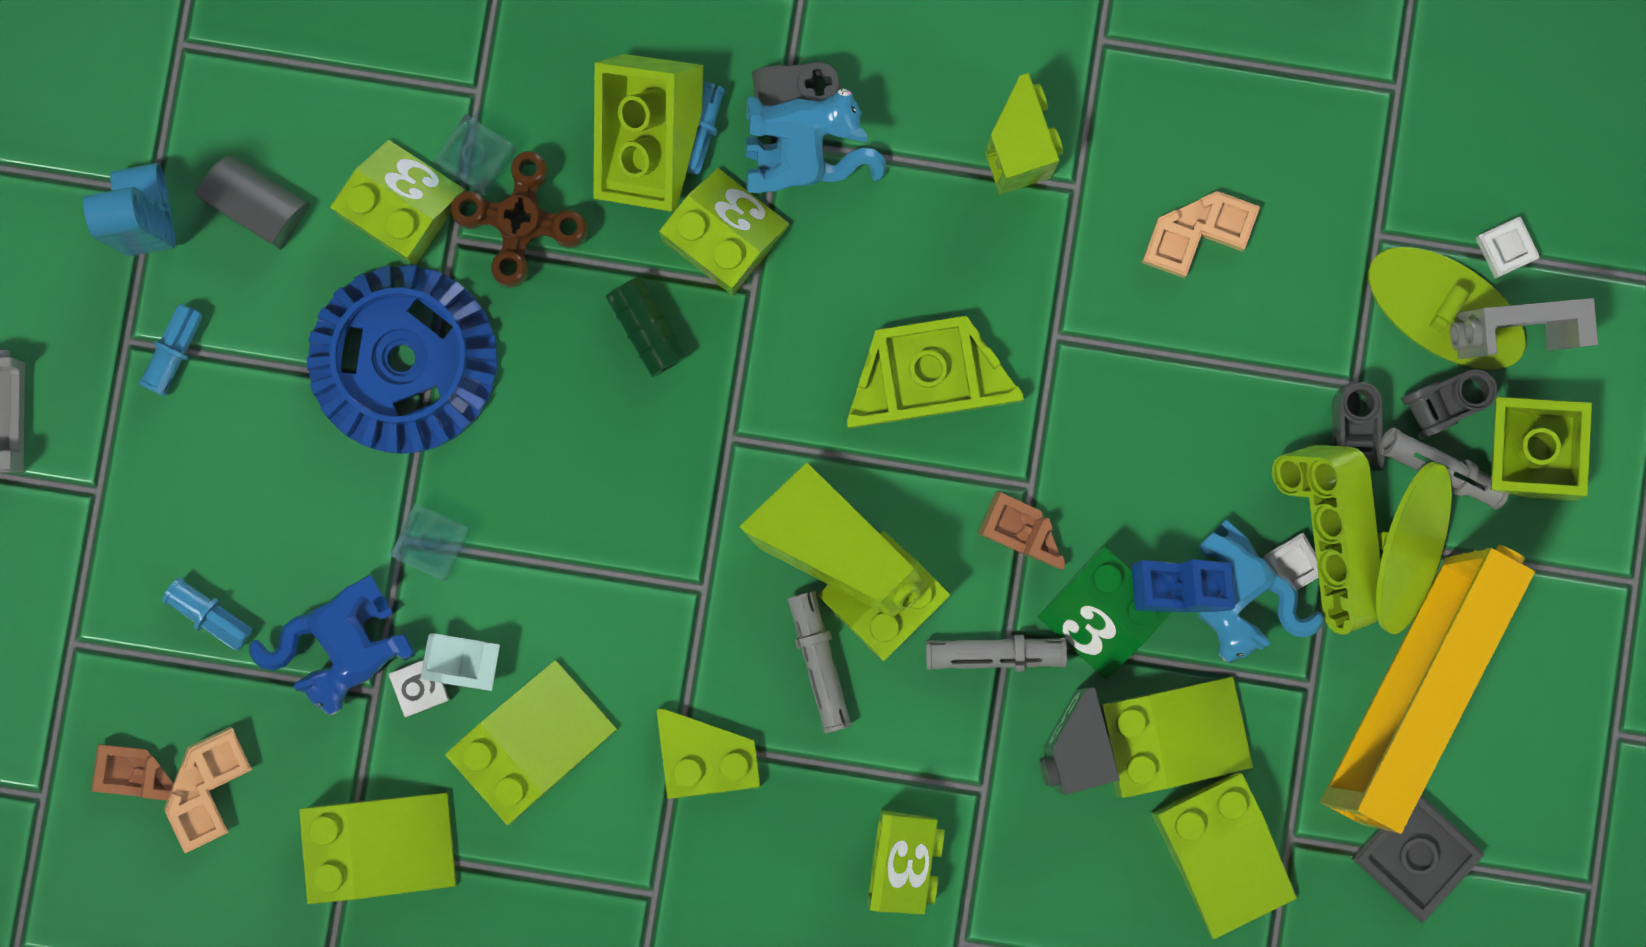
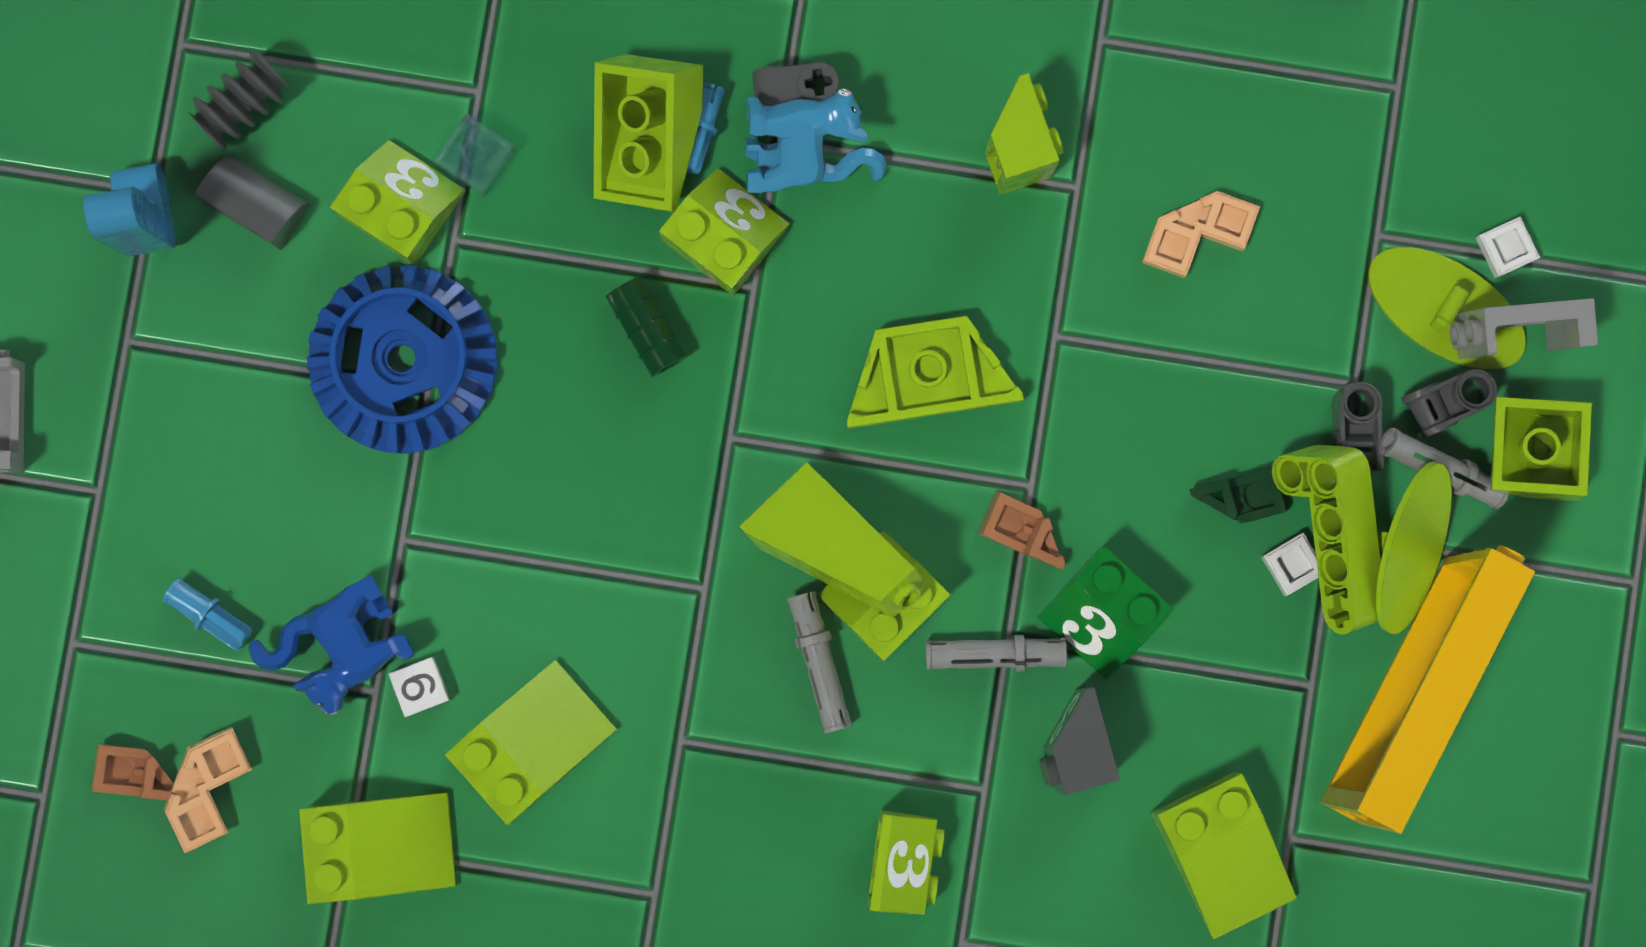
dark azure axle [138,304,203,397] -> none
clear light blue piece [390,504,471,582] -> none
light aqua panel [420,633,500,691] -> none
reddish brown gear [451,151,588,288] -> none
lime wing [656,709,760,799] -> none
lime slope [1099,677,1253,798] -> none
blue slope [1132,559,1235,612] -> none
dark azure animal [1196,520,1324,663] -> none
dark grey tile [1351,795,1485,923] -> none
none -> dark grey piece [189,50,291,151]
none -> dark green slope [1190,468,1287,524]

